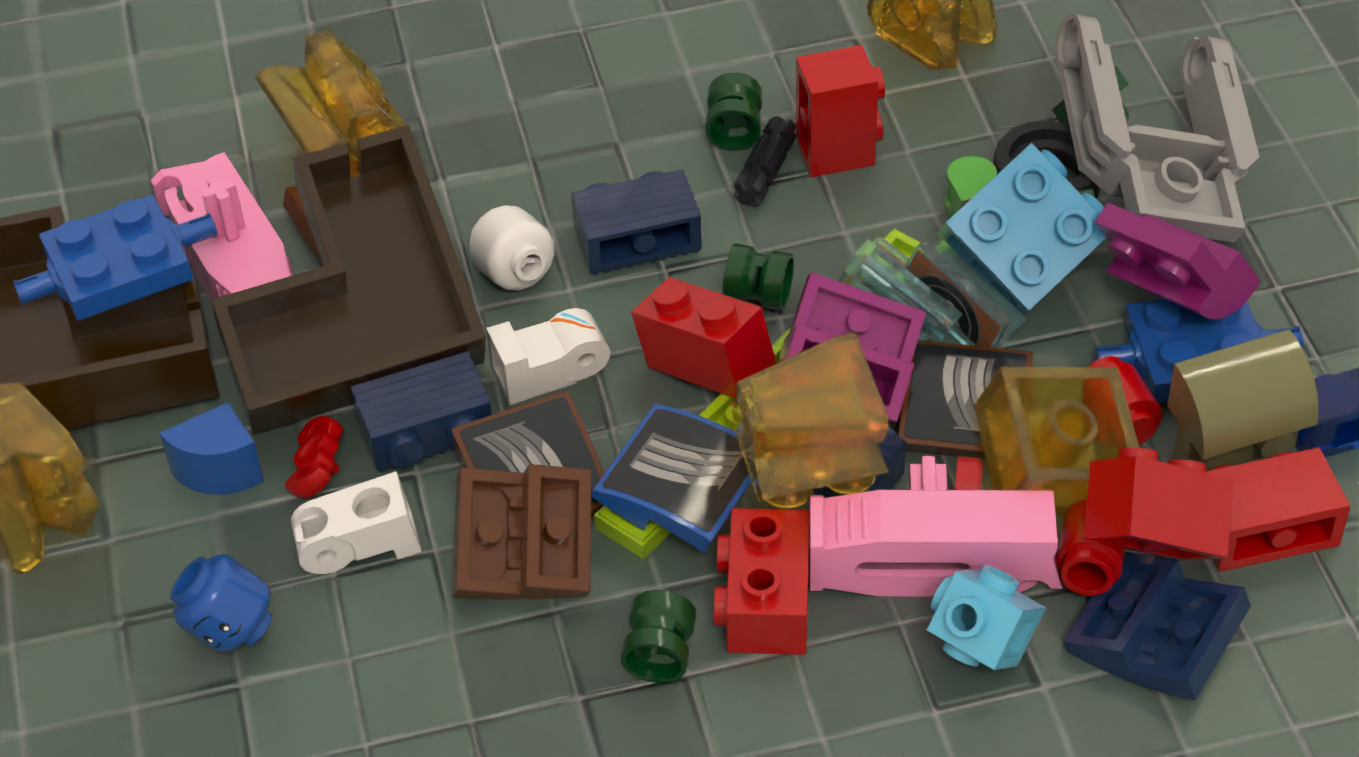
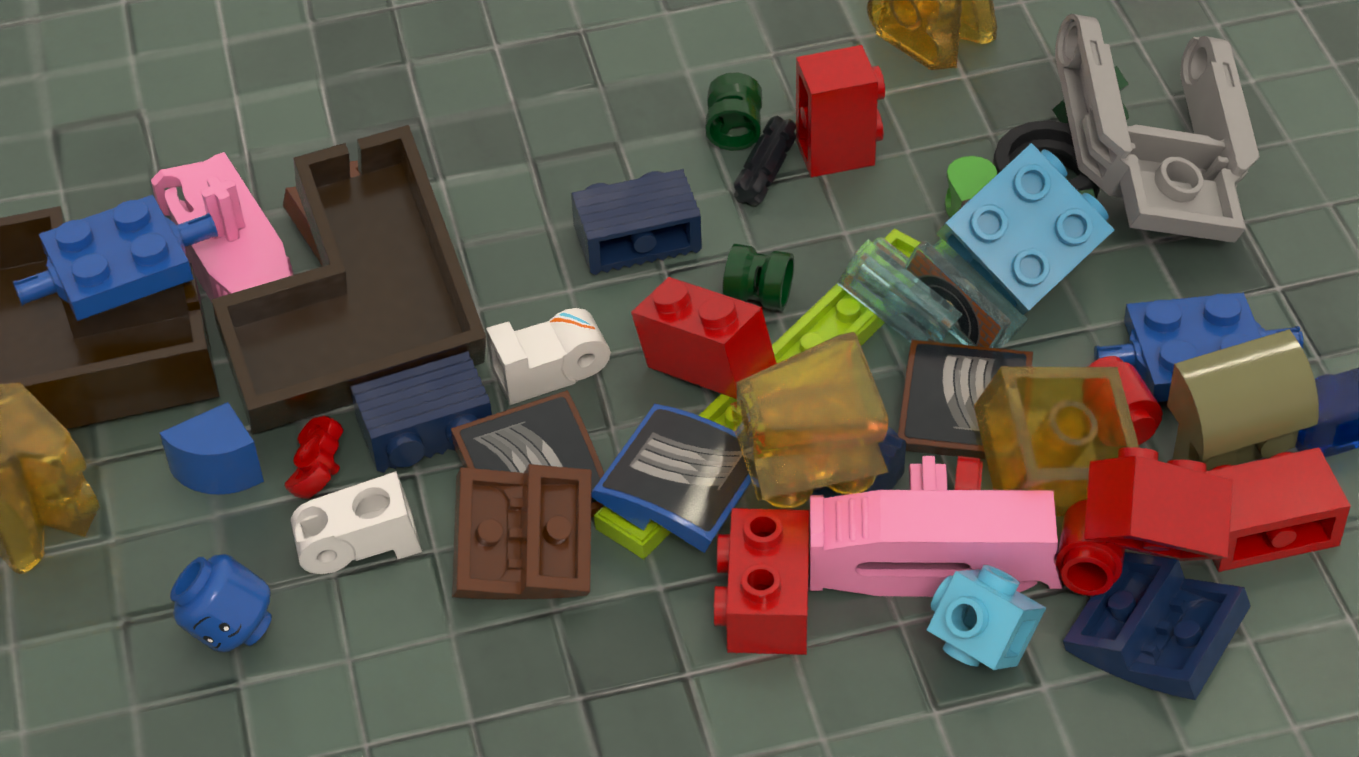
clear yellow piece [255,29,406,161] -> none
white head [468,205,555,291] -> none
dark green wheel [621,590,696,683] -> none
magenta brick [774,272,926,425] -> none
magenta brick [1095,203,1261,319] -> none

